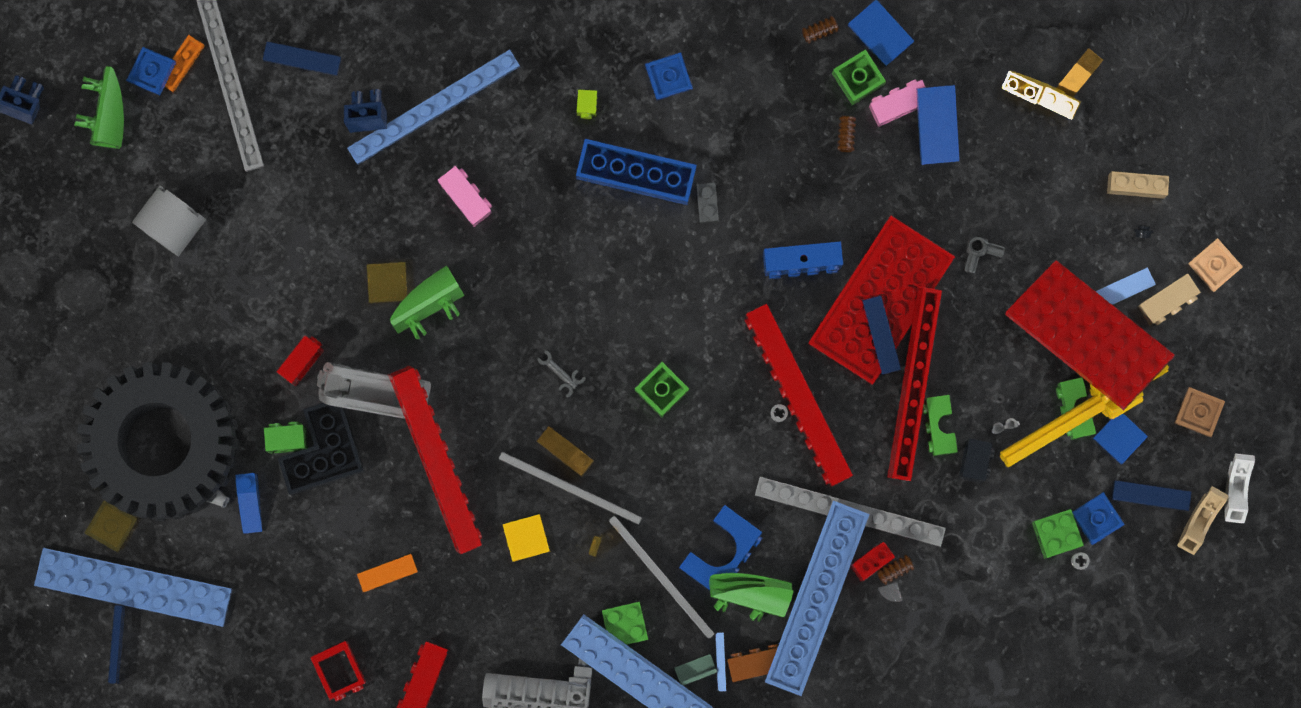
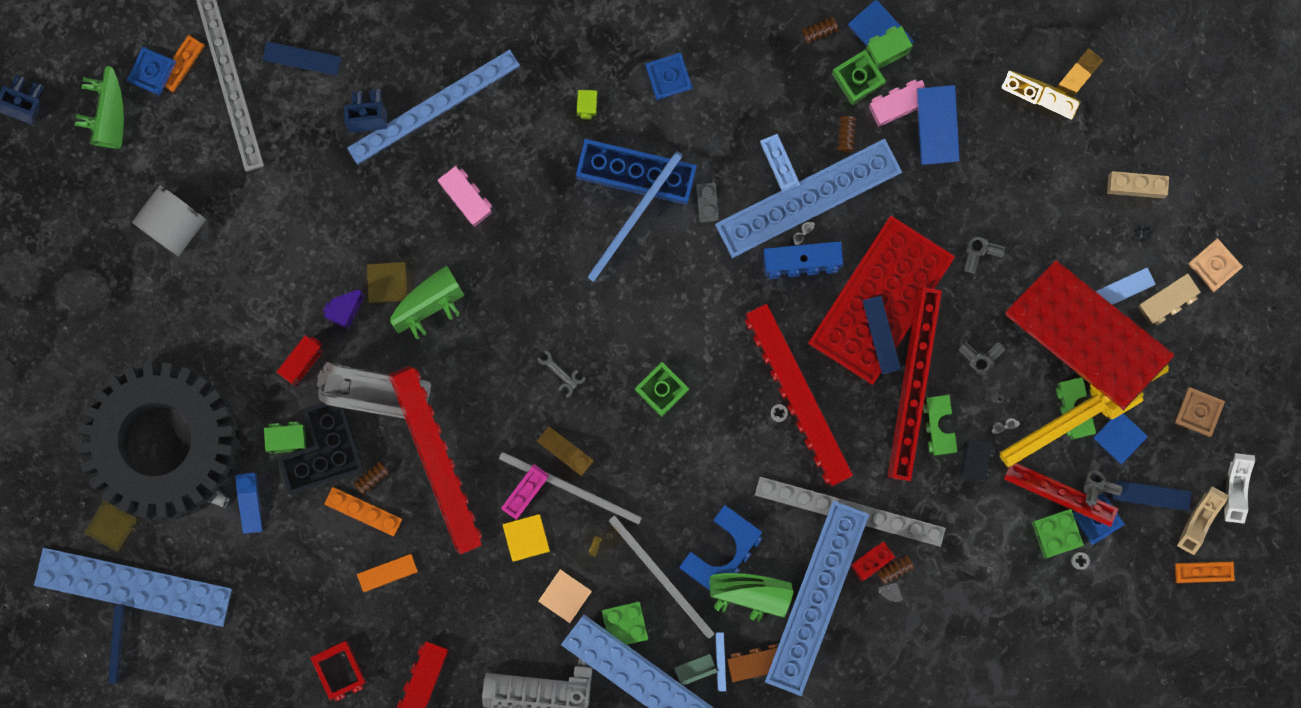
none -> dark purple slope [323,290,365,330]
none -> orange plate [324,487,403,537]
none -> reddish brown piece [354,461,389,495]
none -> dark pink plate [501,464,549,520]
none -> light nougat tile [538,570,592,623]
none -> medium blue tile [588,151,683,282]
none -> medium blue plate [715,139,902,259]
none -> light blue tile [760,134,800,192]
none -> light grey piece [793,222,815,246]
none -> bright green brick [866,26,912,70]
none -> dark grey axle [959,342,1005,375]
none -> red plate [1004,463,1118,527]
none -> dark grey axle [1083,471,1122,506]
none -> orange tile [1175,562,1235,583]

